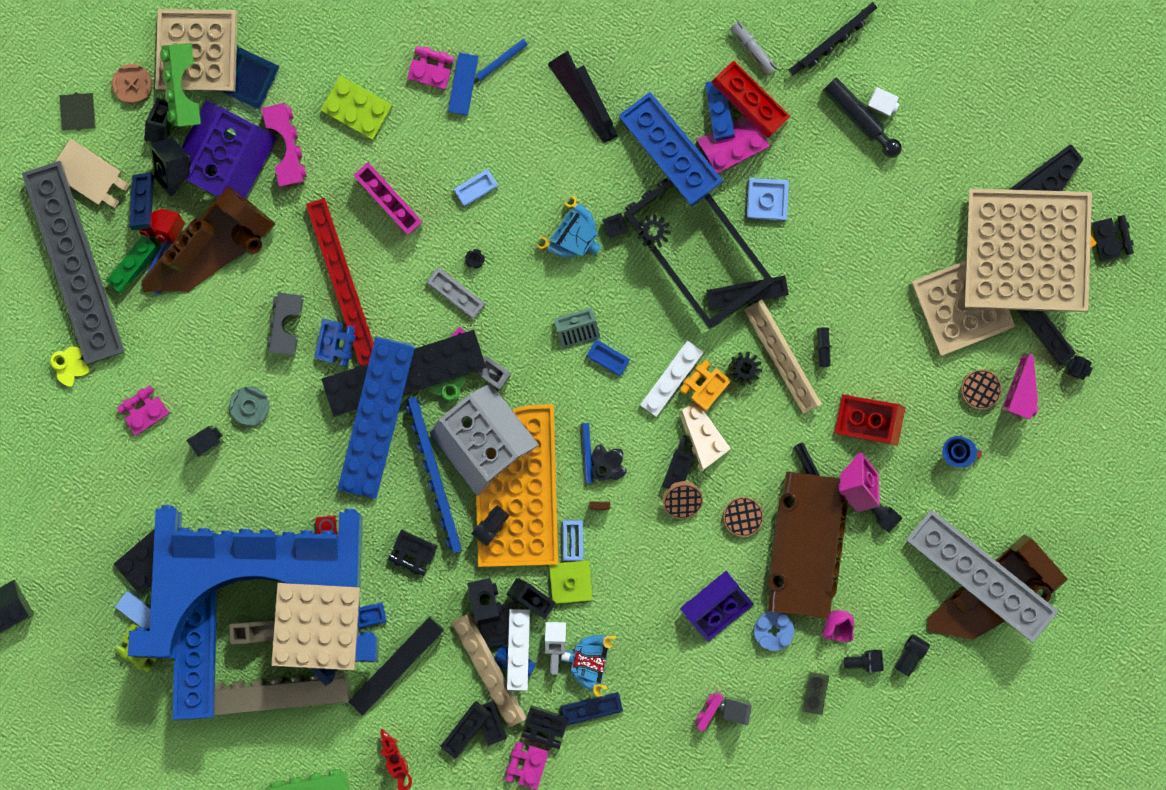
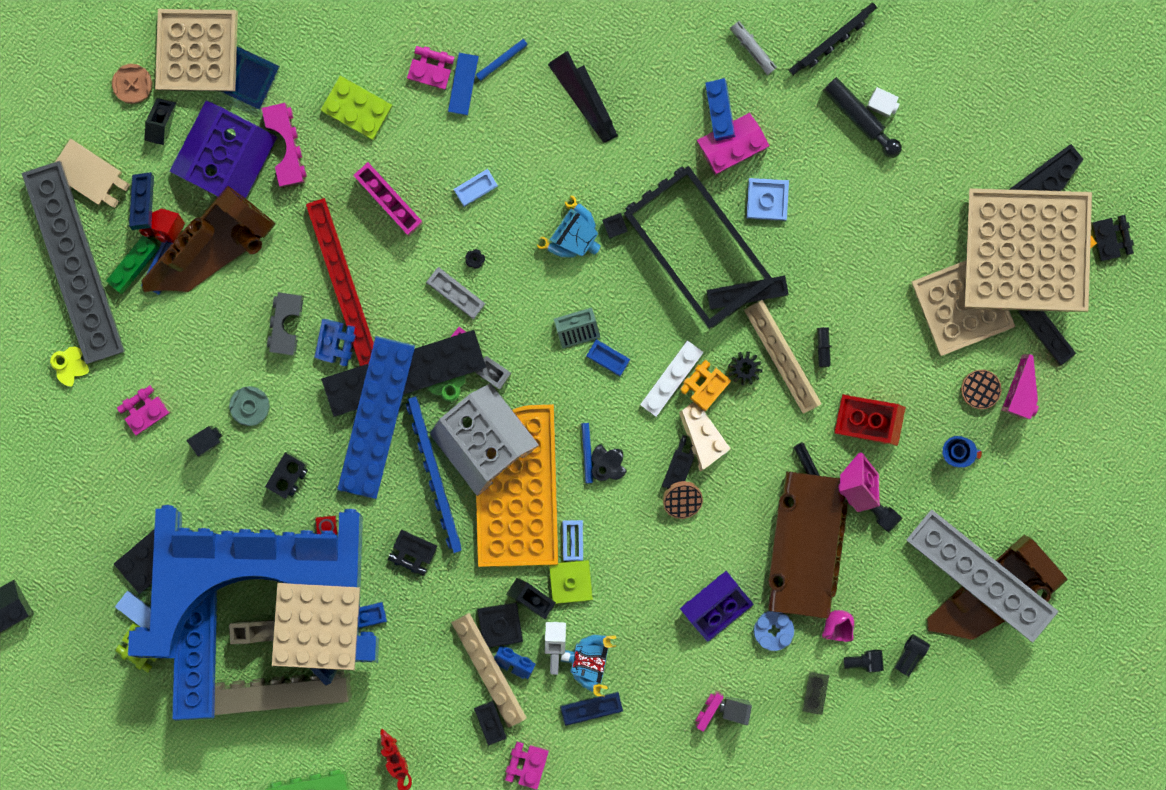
clear smoke piece [60,92,96,131] -> none
black slope [150,137,191,196] -> none
bright green arch [160,43,201,127] -> none
black slope [349,616,445,716] -> none
black plate [440,701,491,759] -> none
black brick [467,578,503,626] -> none
black piece [471,505,510,547] -> none
white plate [507,609,530,691] -> none
black plate [522,705,569,750] -> none
reddish brown tile [590,501,610,510] -> none
blue plate [618,92,724,207] -> none
black gear [636,214,671,249] -> none
red tile [711,60,790,138] -> none
tile [723,497,763,537] -> none
black gear [1066,355,1093,380] -> none
none -> black brick [265,452,308,499]

